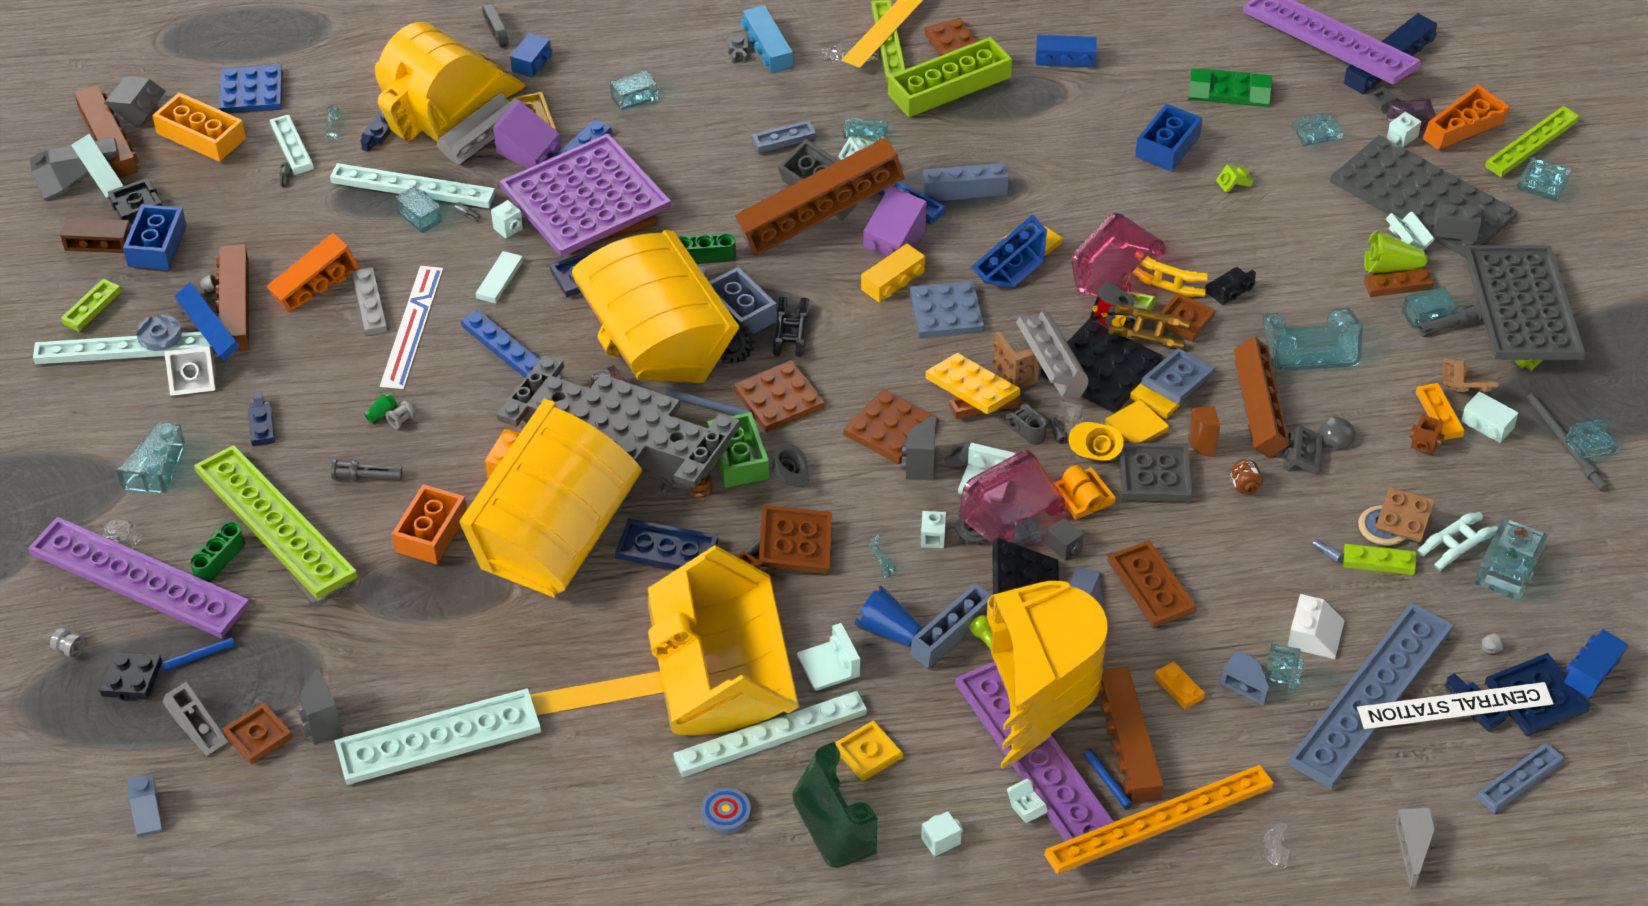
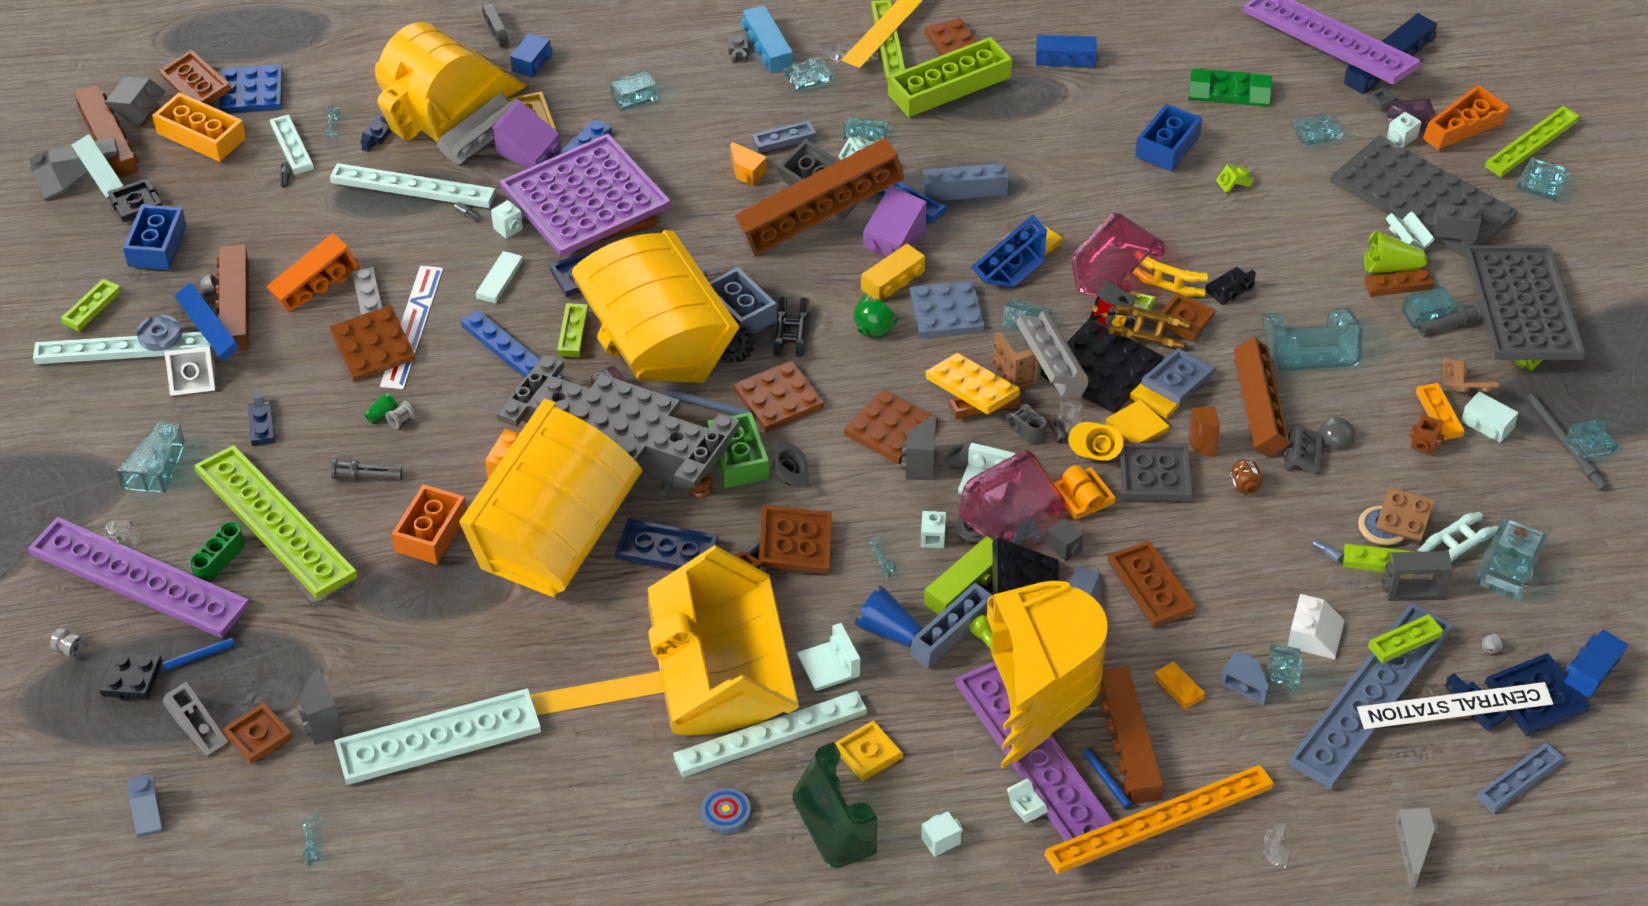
reddish brown brick [60,218,131,253] -> none
clear light blue brick [395,186,443,233] -> none
green beam [678,233,736,264] -> none
none -> plate [159,50,232,105]
none -> clear light blue piece [302,814,320,867]
none -> dark orange plate [329,305,416,382]
none -> lime plate [557,303,588,357]
none -> light orange slope [730,142,767,186]
none -> clear light blue plate [783,58,833,91]
none -> green cylinder [853,295,898,337]
none -> lime brick [924,536,994,615]
none -> clear light blue bracket [1000,298,1052,331]
none -> lime plate [1368,614,1444,664]
none -> dark grey window [1382,551,1453,601]

